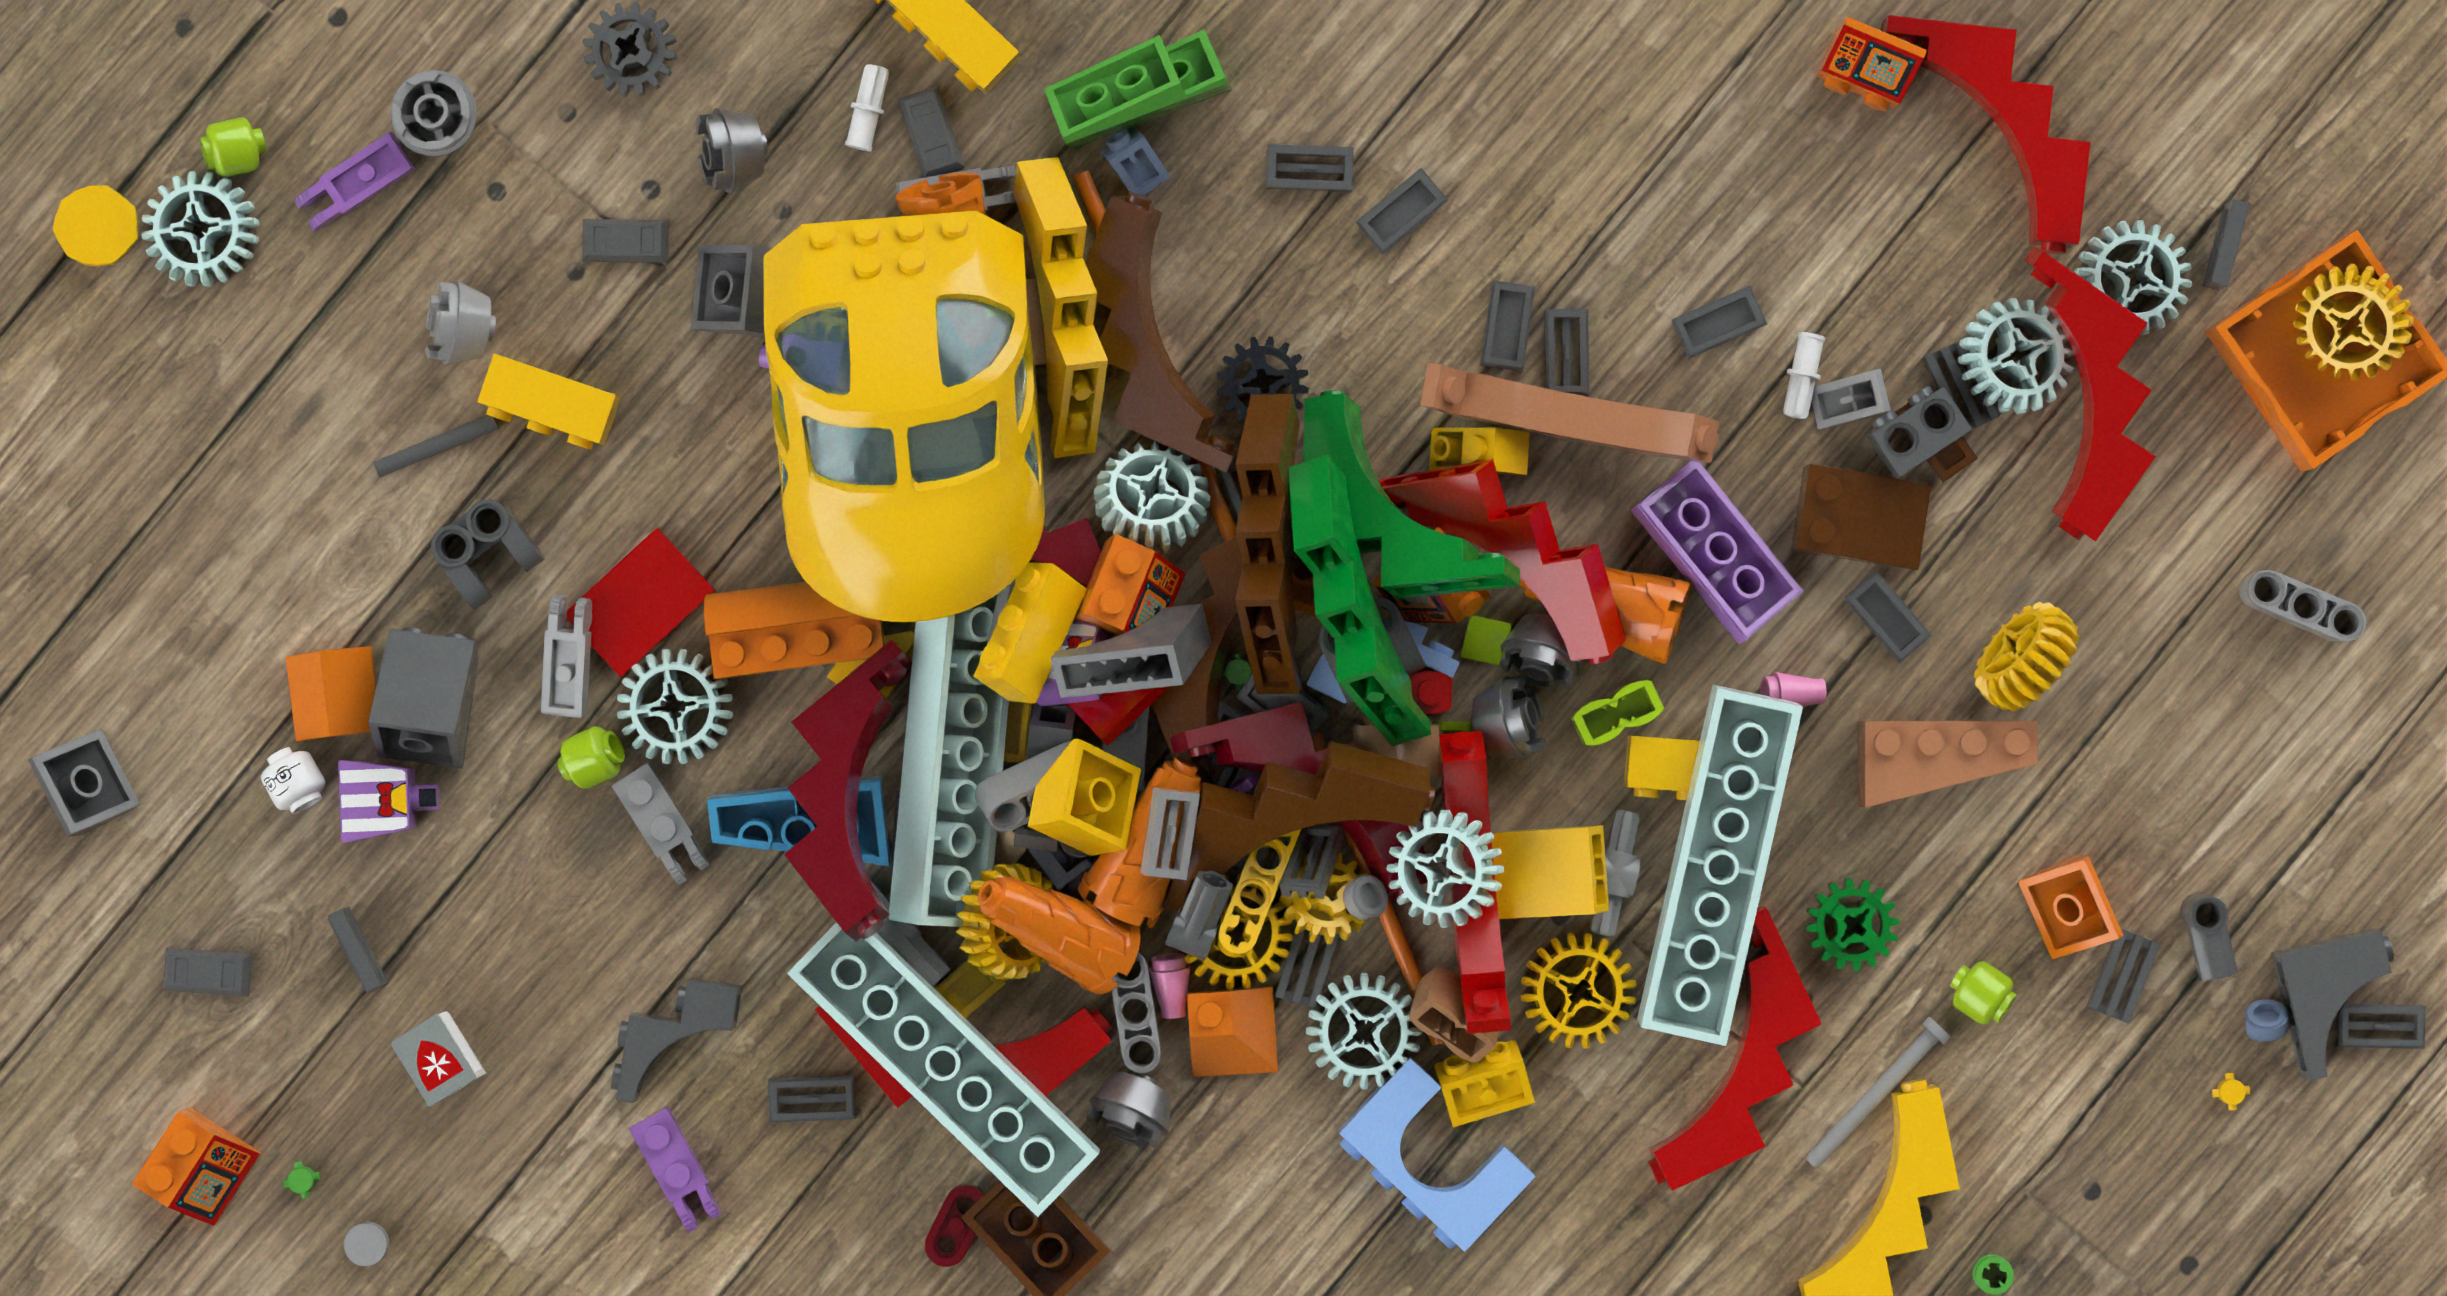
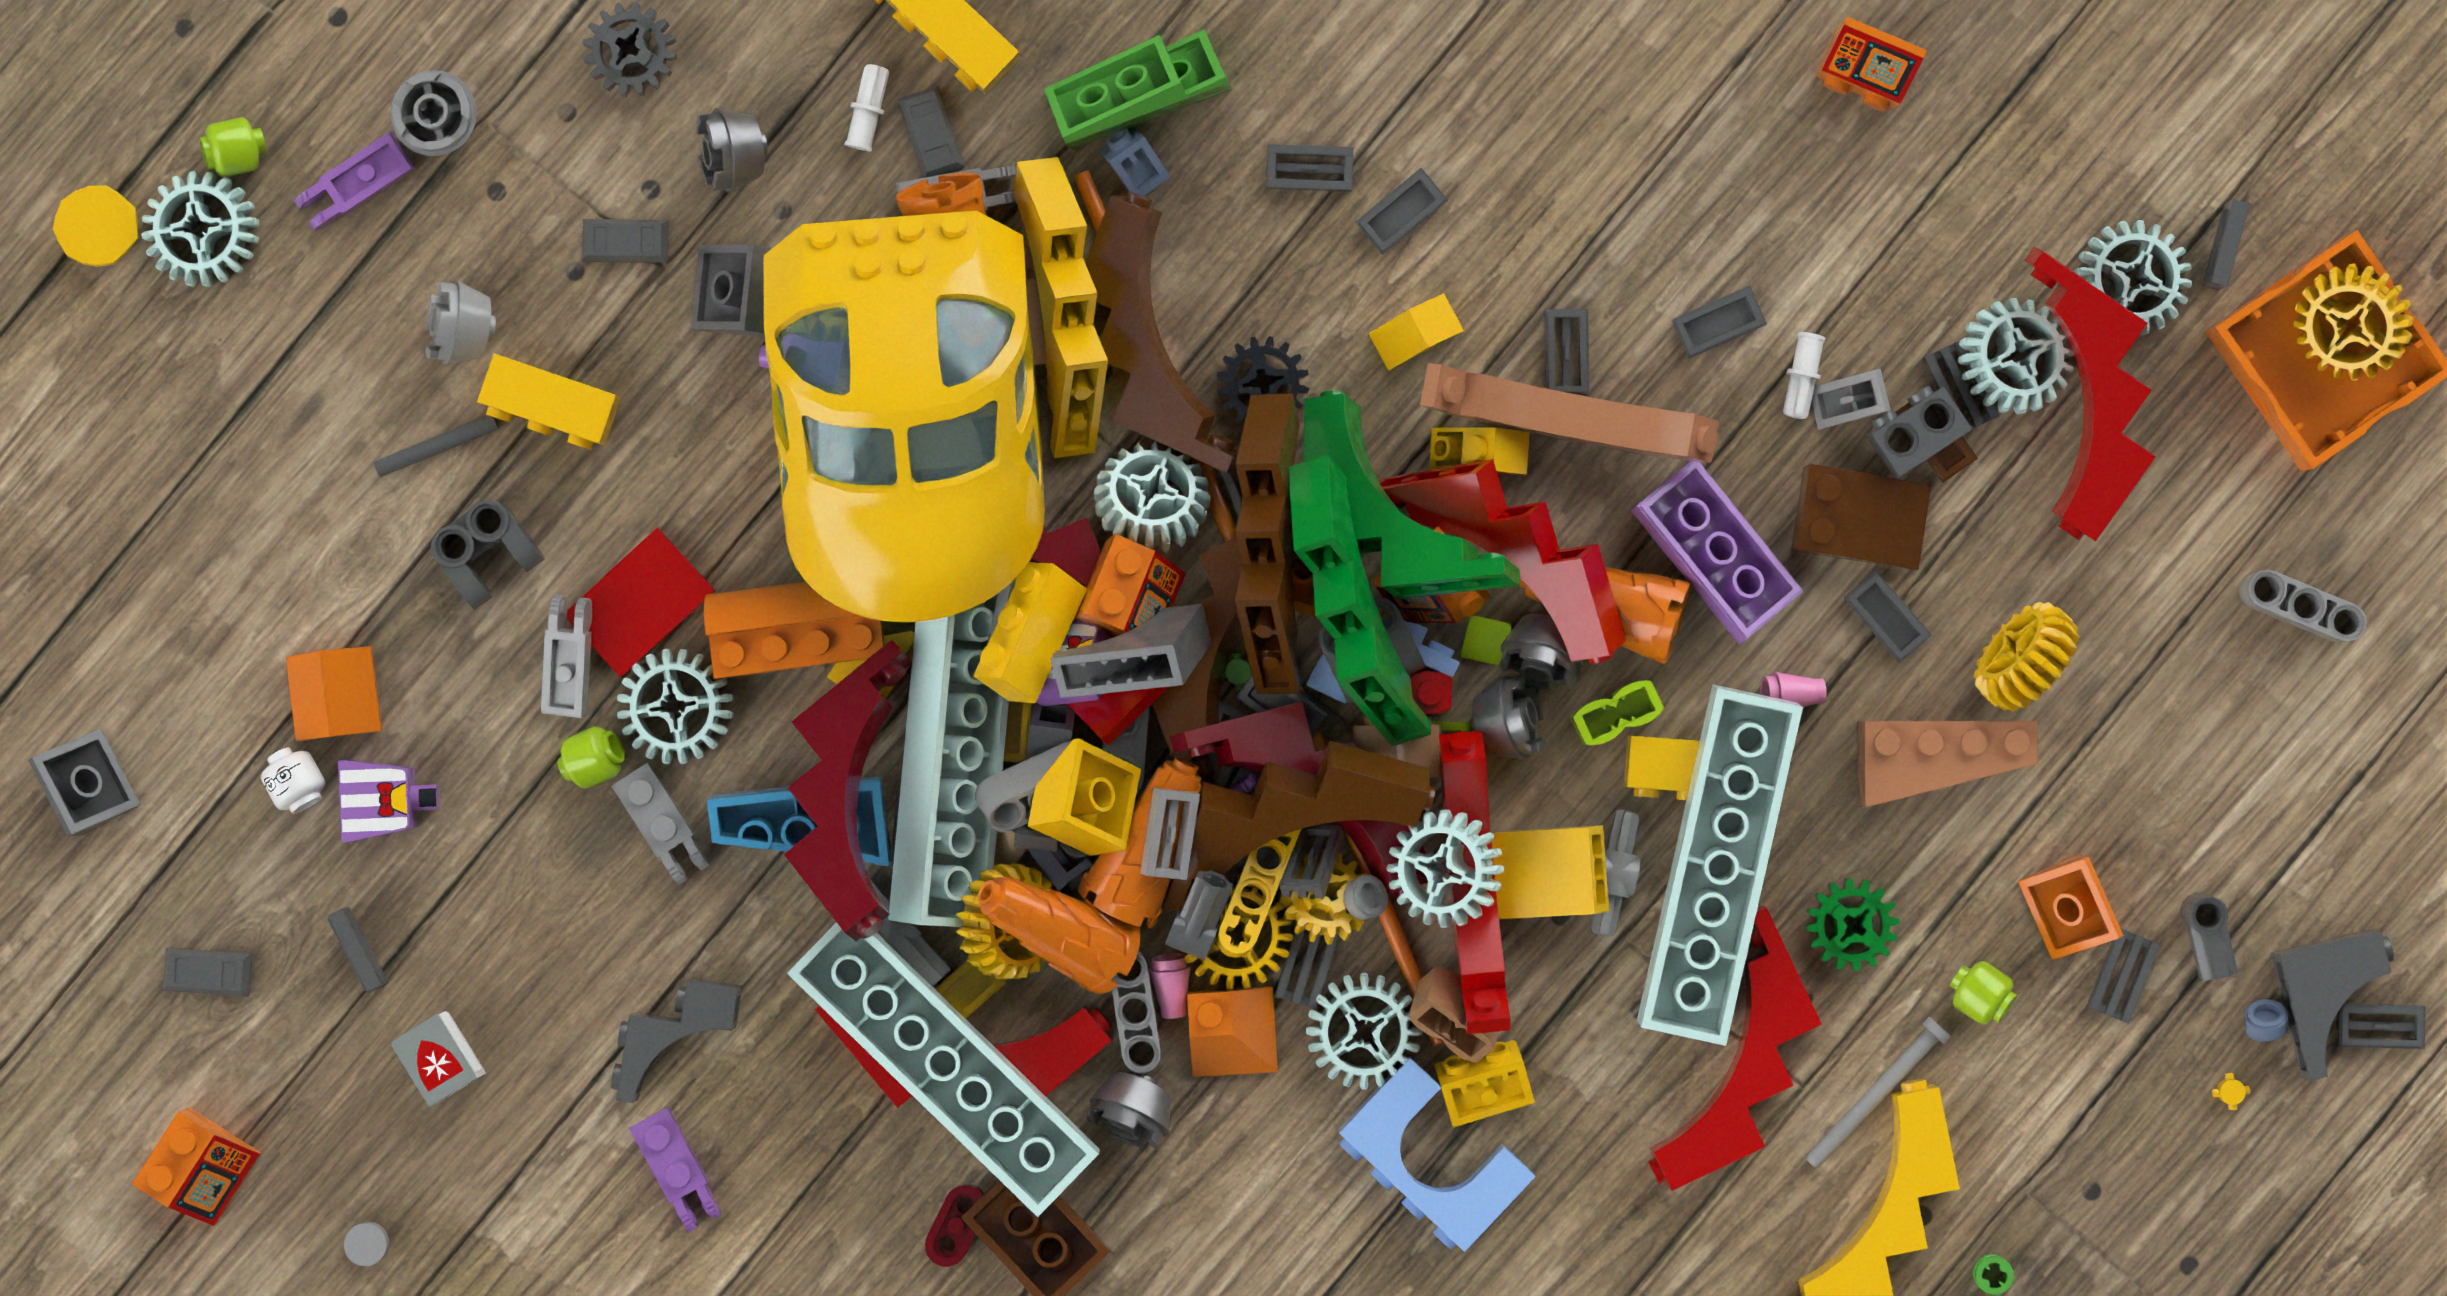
bright green piece [283,1161,321,1199] -> none
dark grey slope [368,627,479,769] -> none
dark grey tile [768,1075,857,1122] -> none
dark grey tile [1480,280,1535,372] -> none
yellow gear [1520,933,1636,1049] -> none
red arch [1881,15,2091,254] -> none
none -> yellow slope [1368,293,1464,372]

